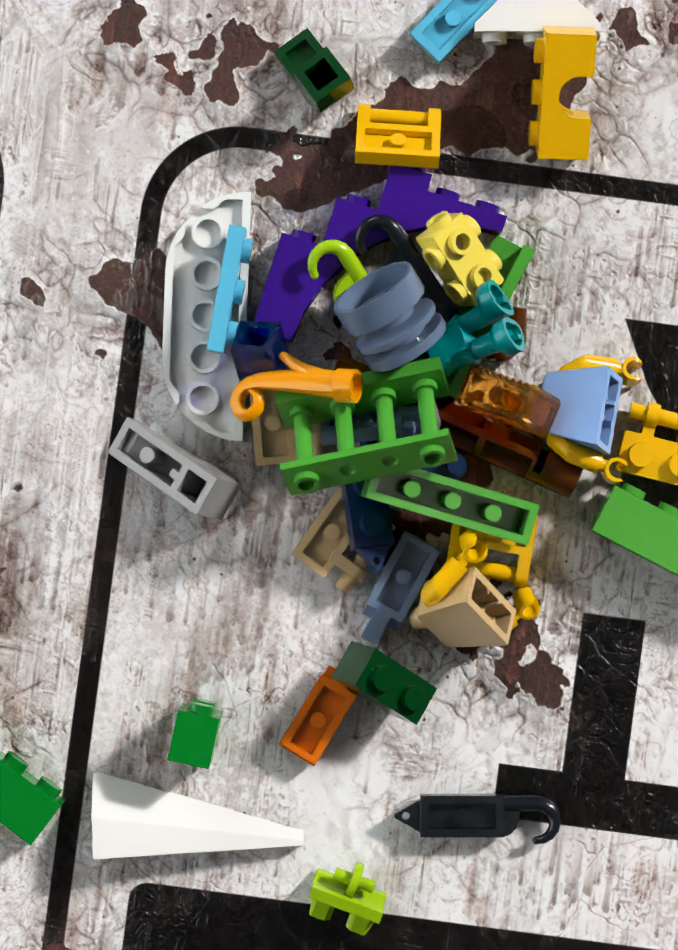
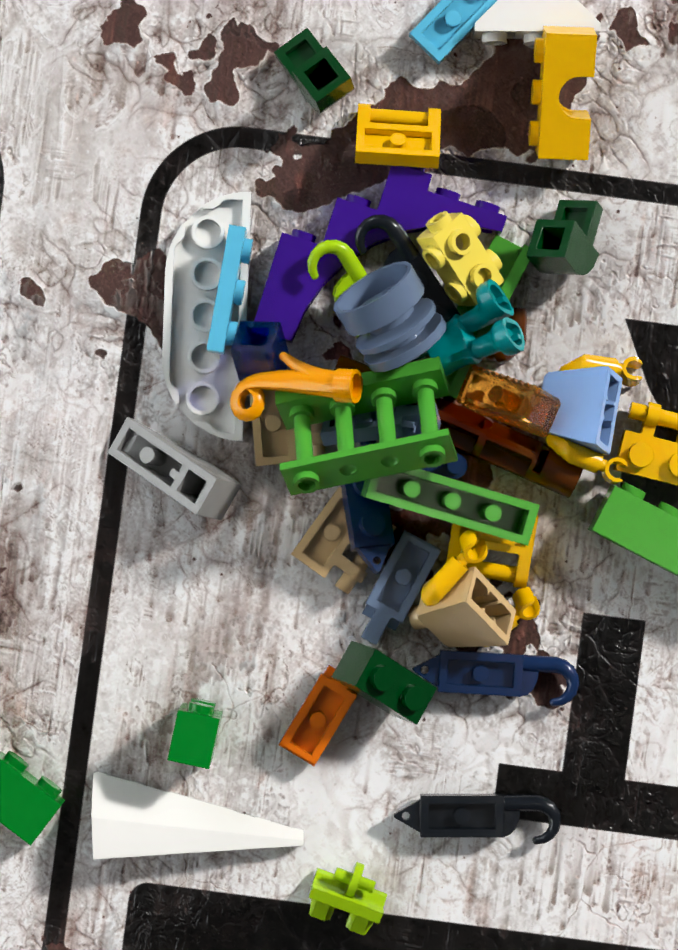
none -> dark blue plate [412,649,579,706]
none -> dark green brick [527,200,603,275]

